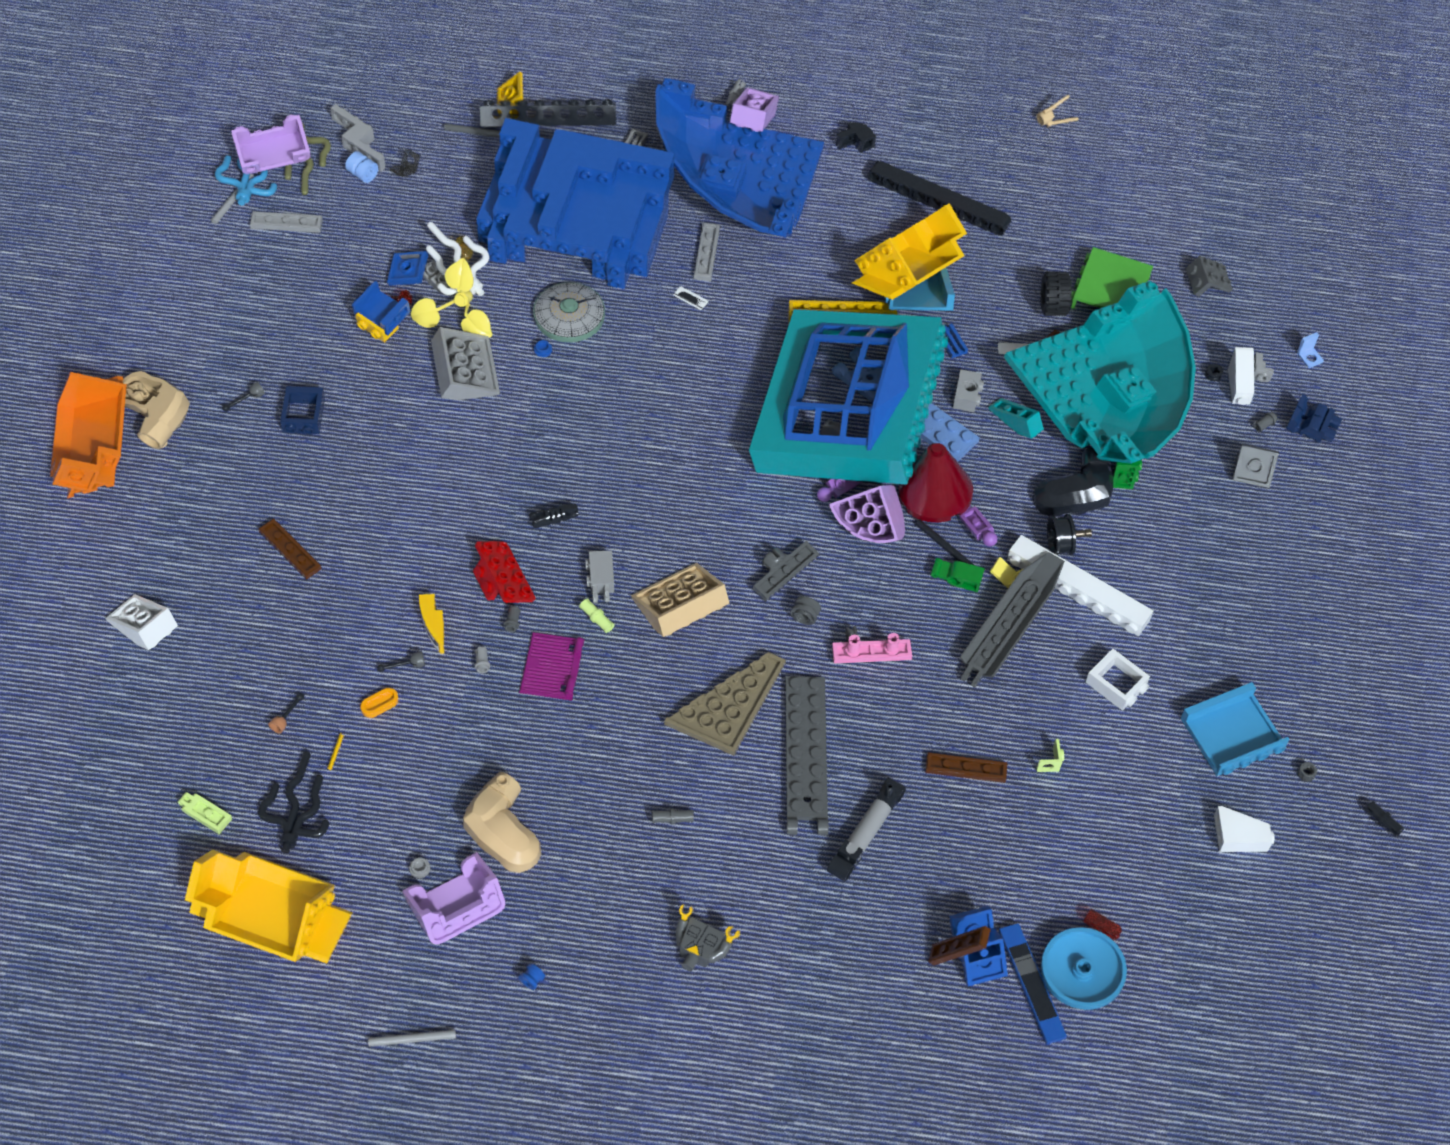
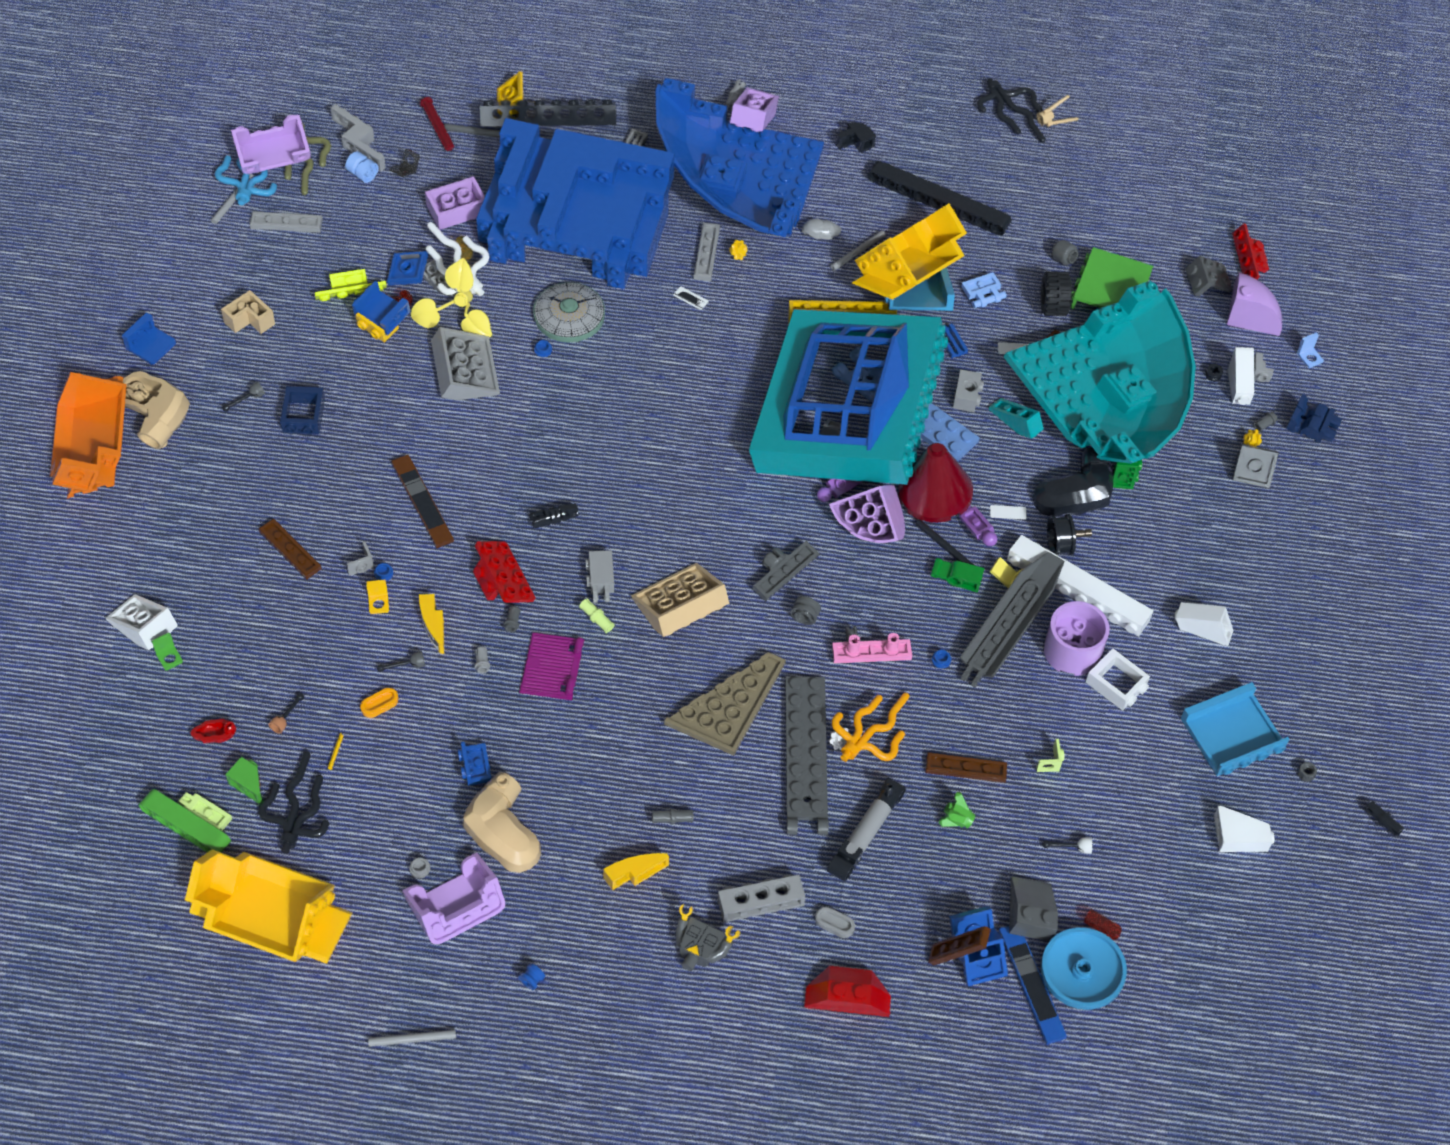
none -> blue bracket [122,312,176,365]
none -> bright green beam [138,789,231,853]
none -> bright green bracket [152,633,183,671]
none -> red arm [190,719,236,744]
none -> tan brick [221,290,275,334]
none -> bright green slope [225,757,263,804]
none -> neon yellow bracket [315,269,386,301]
none -> light grey bracket [347,541,374,576]
none -> yellow bracket [366,580,389,614]
none -> blue plate [374,563,394,581]
none -> tile [391,454,454,549]
none -> dark red axle [420,97,454,151]
none -> lavender brick [425,176,485,230]
none -> blue bracket [458,741,492,786]
none -> yellow slope [603,853,669,890]
none -> light grey brick [718,875,805,923]
none -> yellow plant [729,240,747,260]
none -> light grey arm [802,218,841,240]
none -> red wedge [804,966,891,1017]
none -> light grey tile [815,907,855,938]
none -> white plant [829,728,849,750]
none -> light grey piece [830,231,886,271]
none -> light orange plant [832,692,910,762]
none -> blue plate [932,650,951,669]
none -> bright green rock [939,792,976,828]
none -> light blue plate [961,272,1006,308]
none -> black plant [977,78,1046,143]
none -> white sticker [990,505,1026,519]
none -> dark grey slope [1009,876,1058,941]
none -> hinge [1042,837,1092,854]
none -> lavender brick [1044,601,1110,676]
none -> dark grey head [1052,240,1078,265]
none -> white slope [1175,602,1233,646]
none -> lavender brick [1227,273,1282,336]
none -> red bracket [1232,223,1269,280]
none -> yellow plant [1243,429,1262,447]

